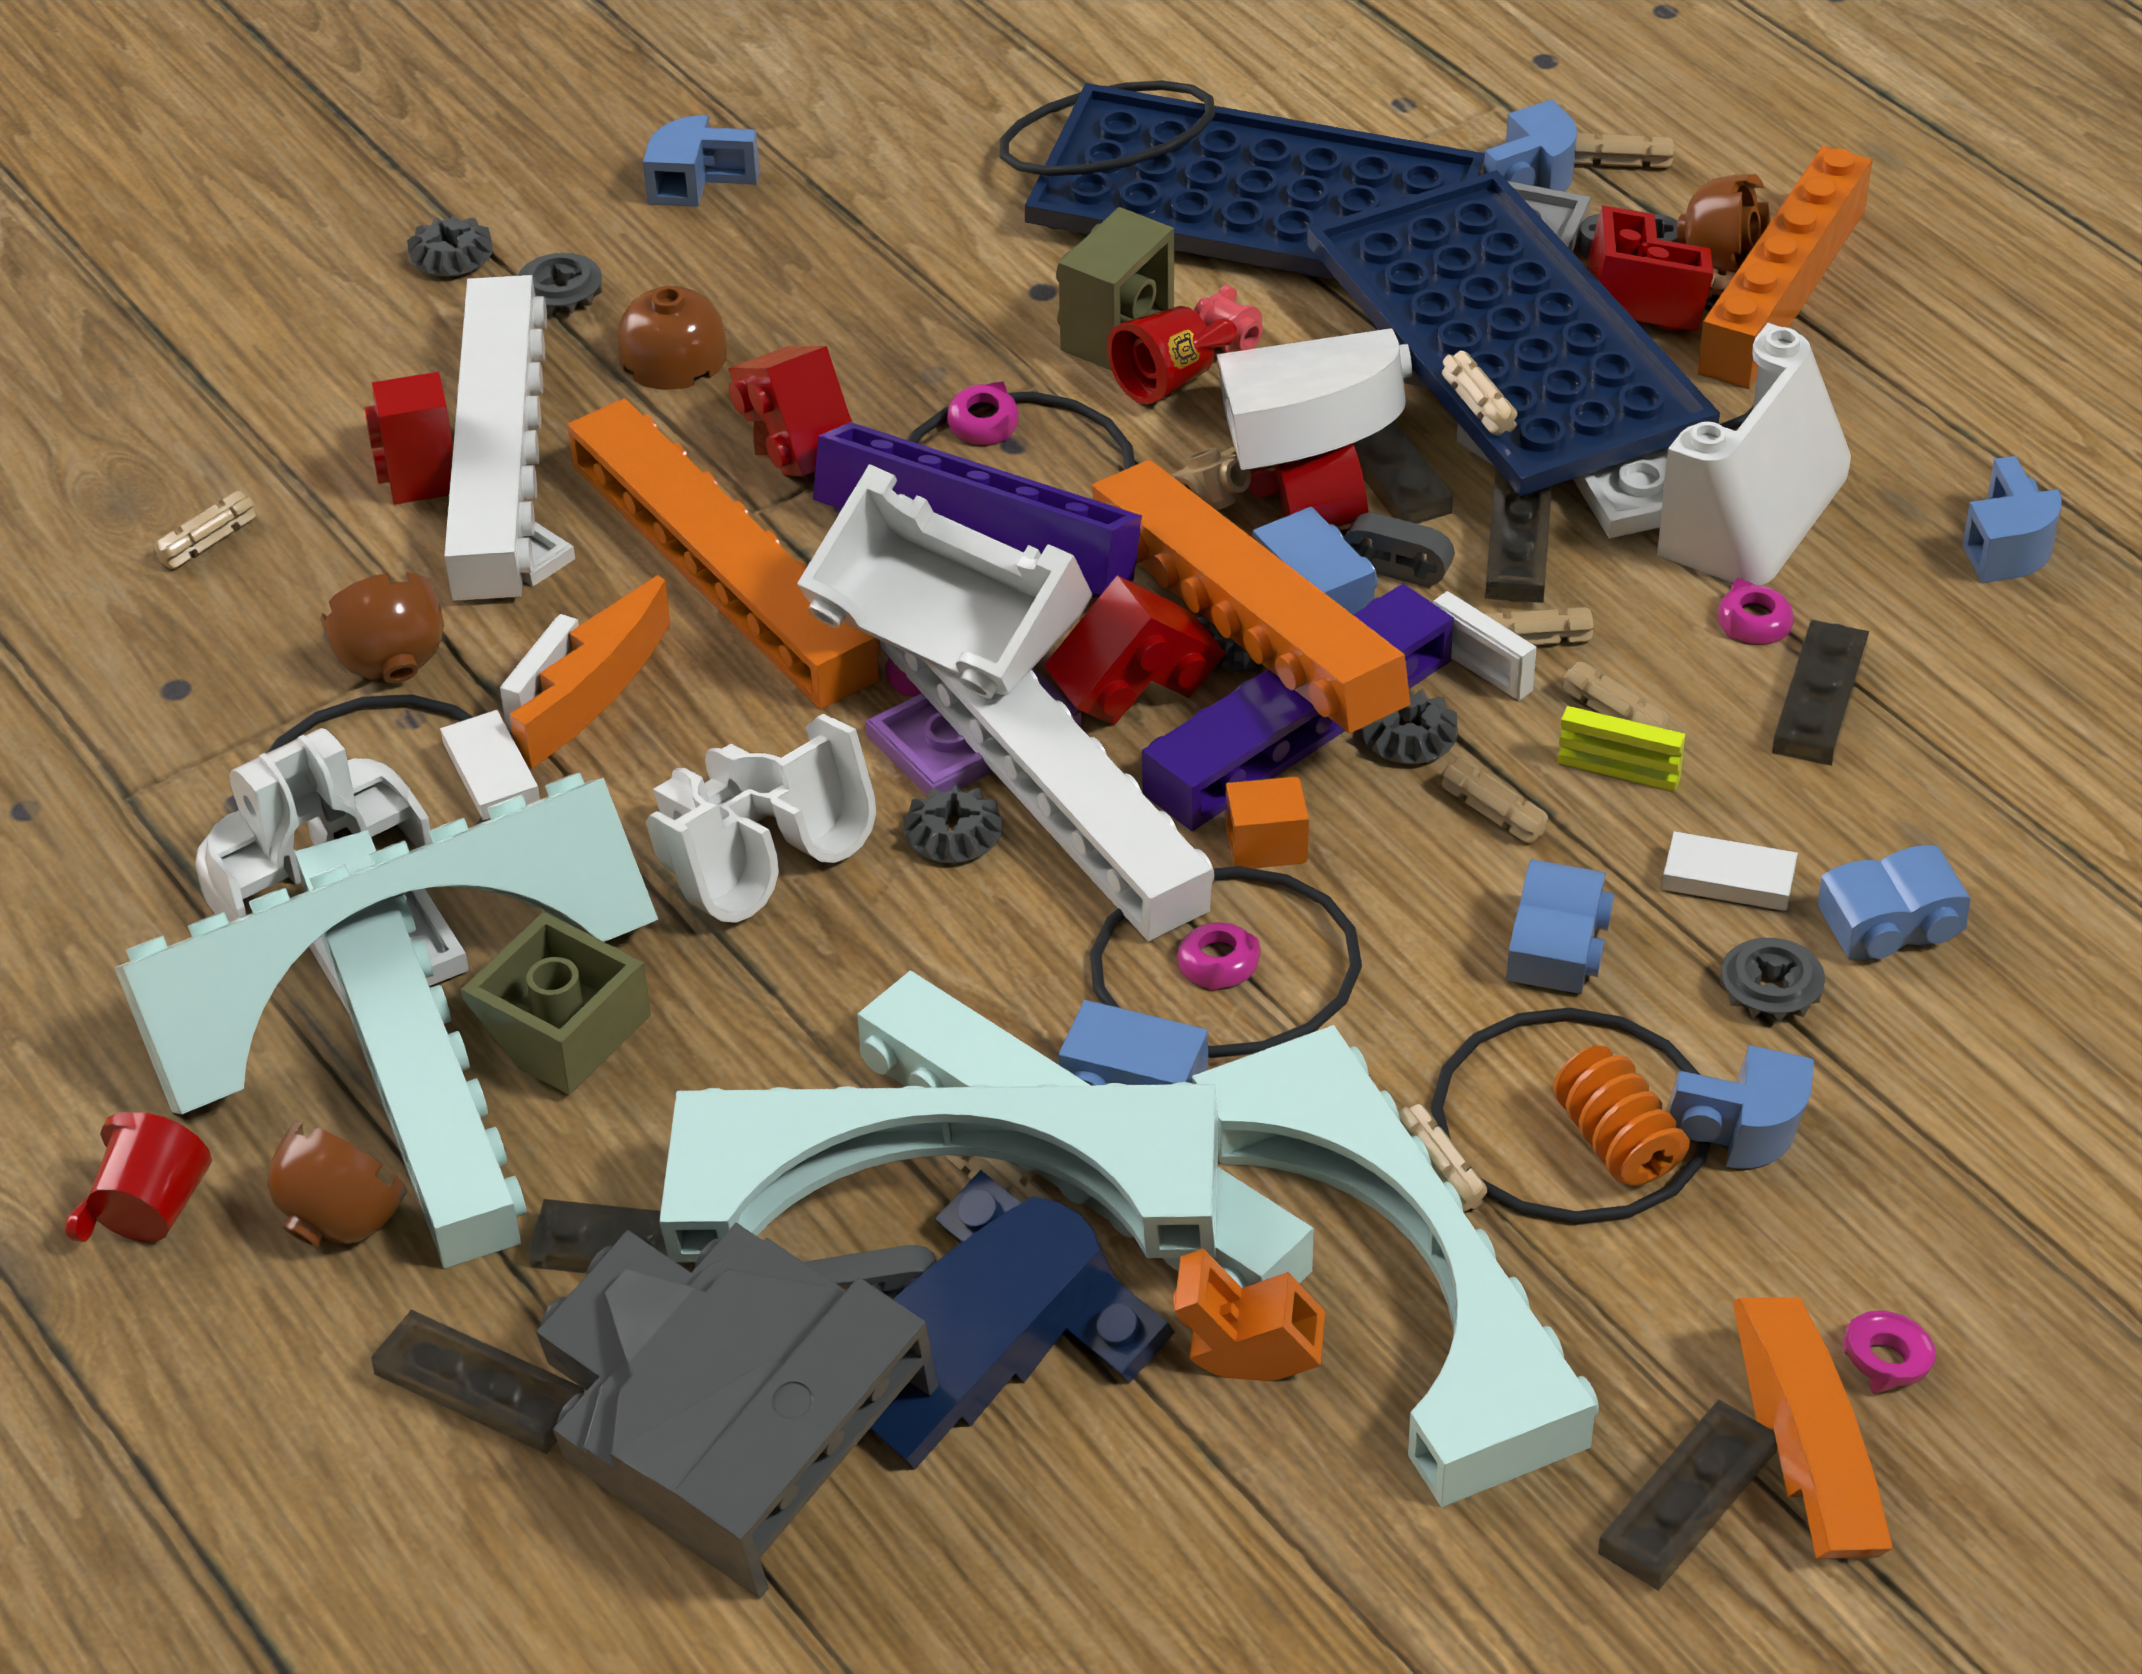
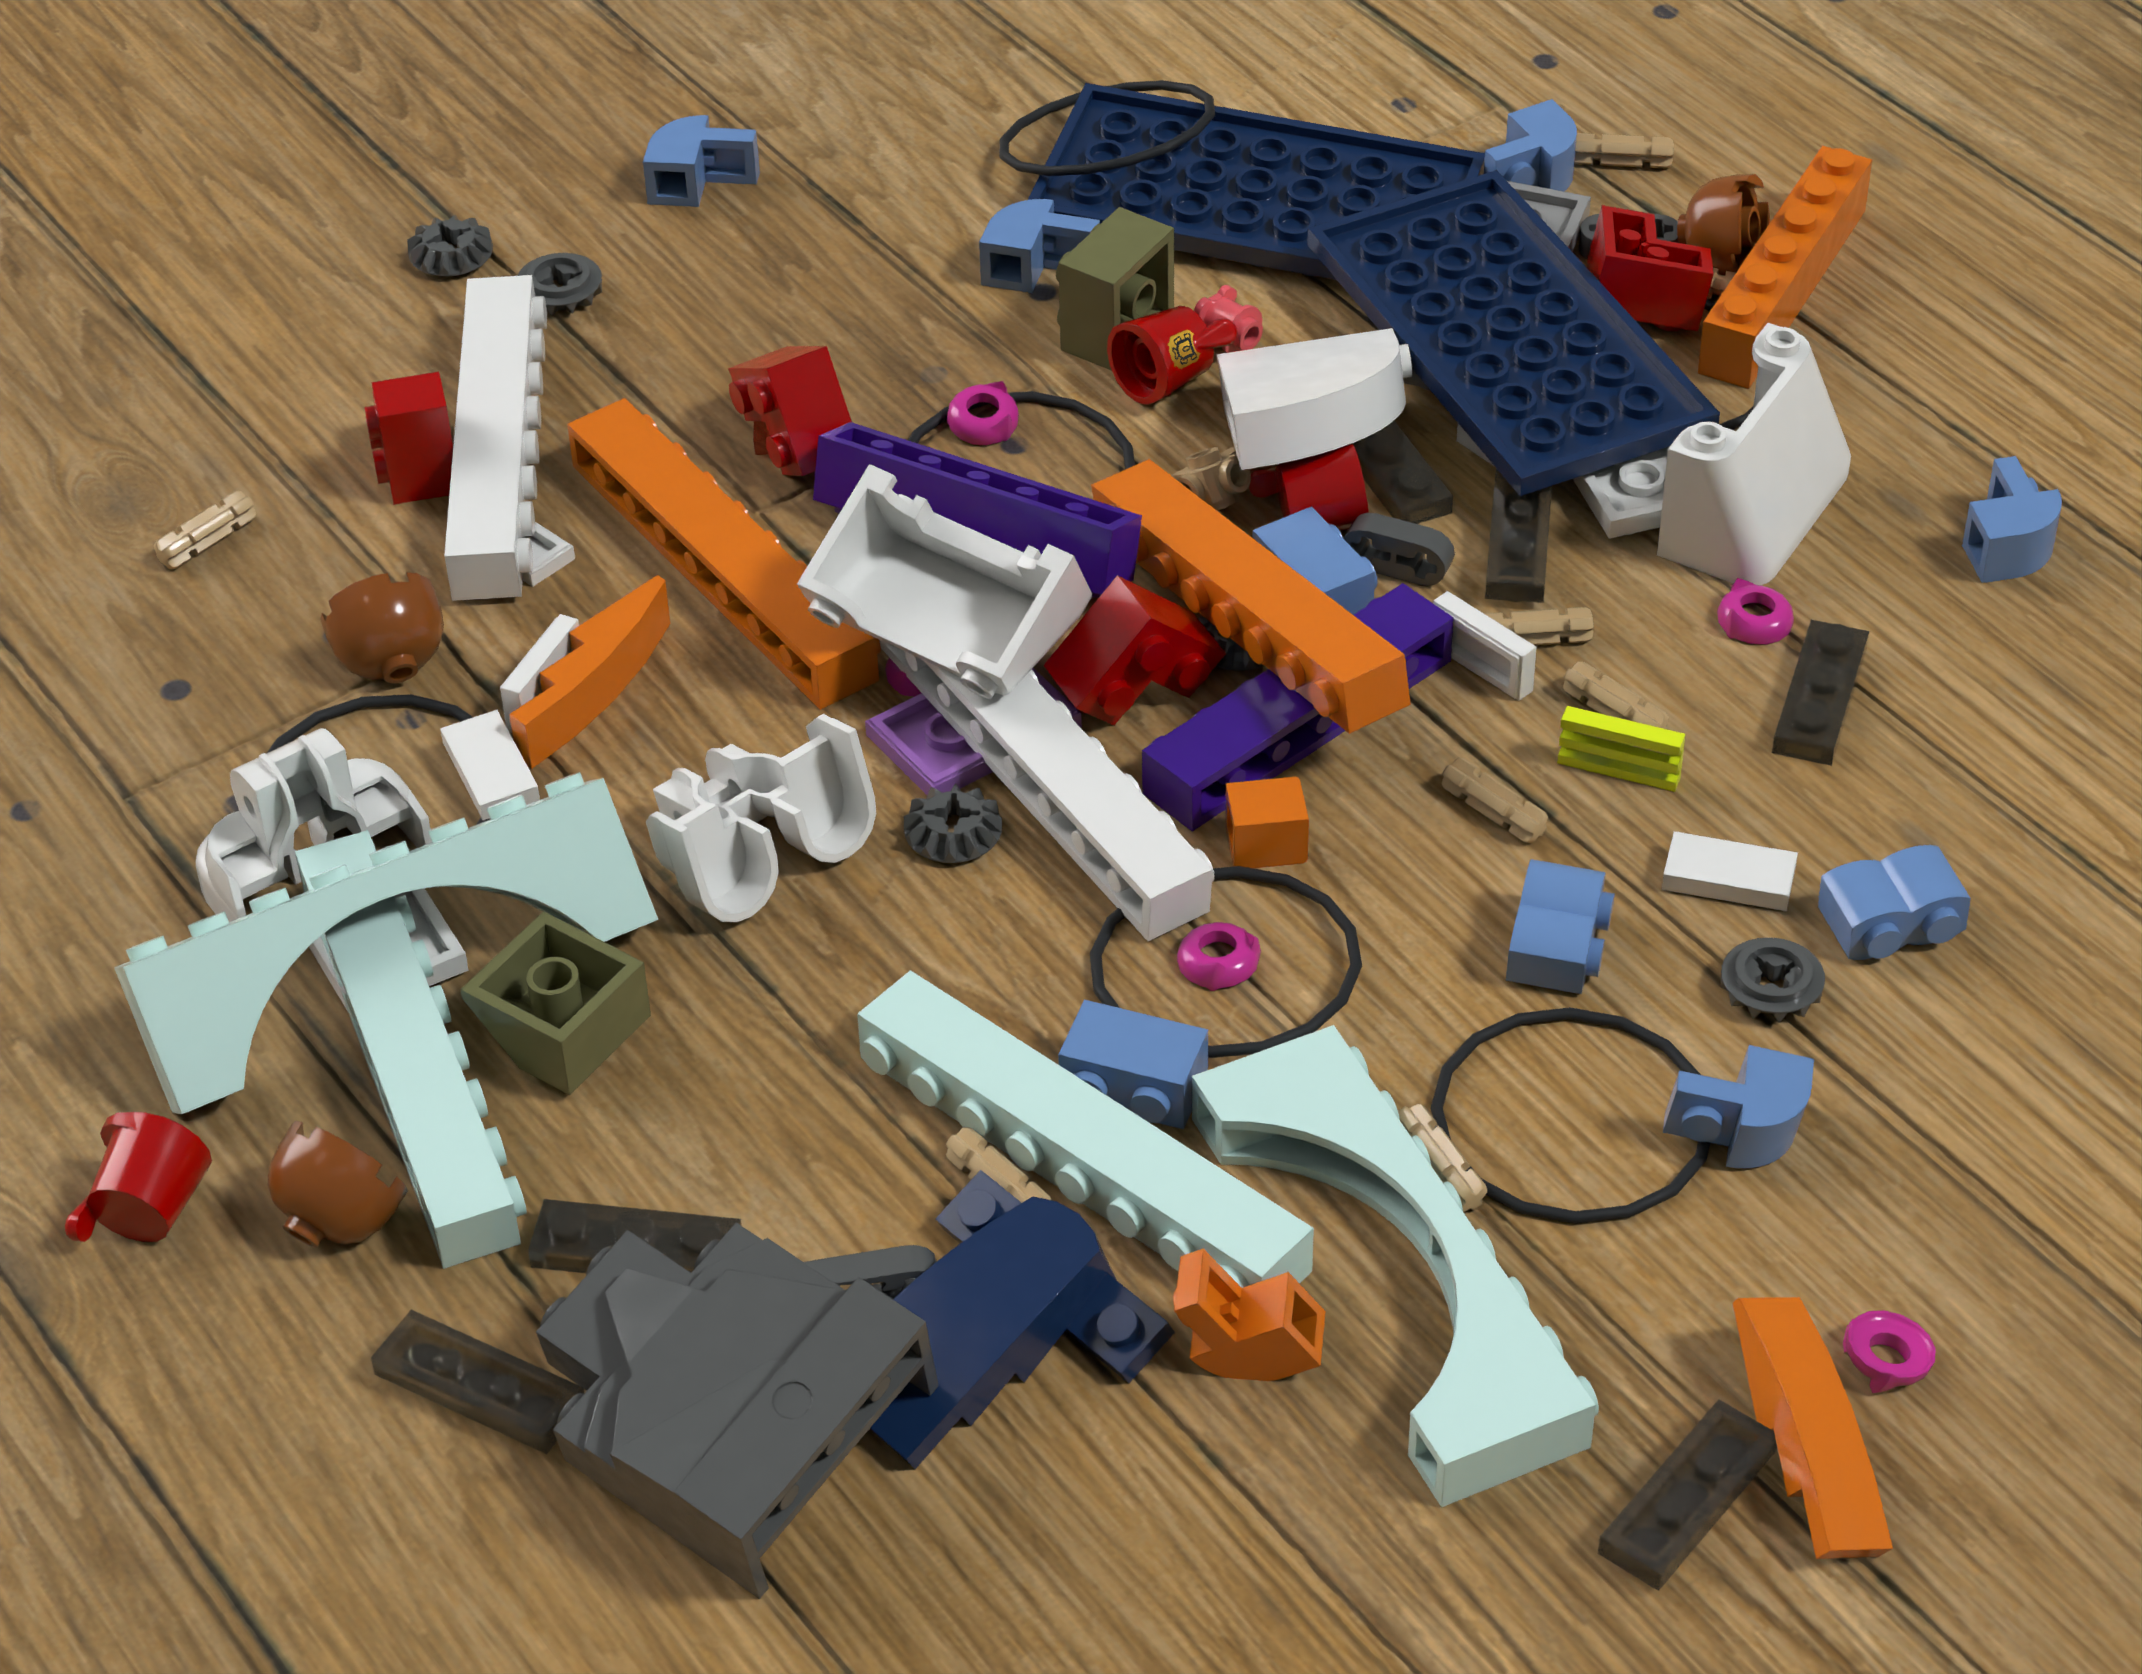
dark orange cylinder [618,286,727,390] -> none
light aqua arch [659,1082,1219,1262] -> none
dark grey gear [1361,688,1458,764] -> none
tan axle [1442,350,1517,436] -> none
orange piece [1553,1045,1690,1187] -> none
none -> medium blue brick [979,199,1100,293]

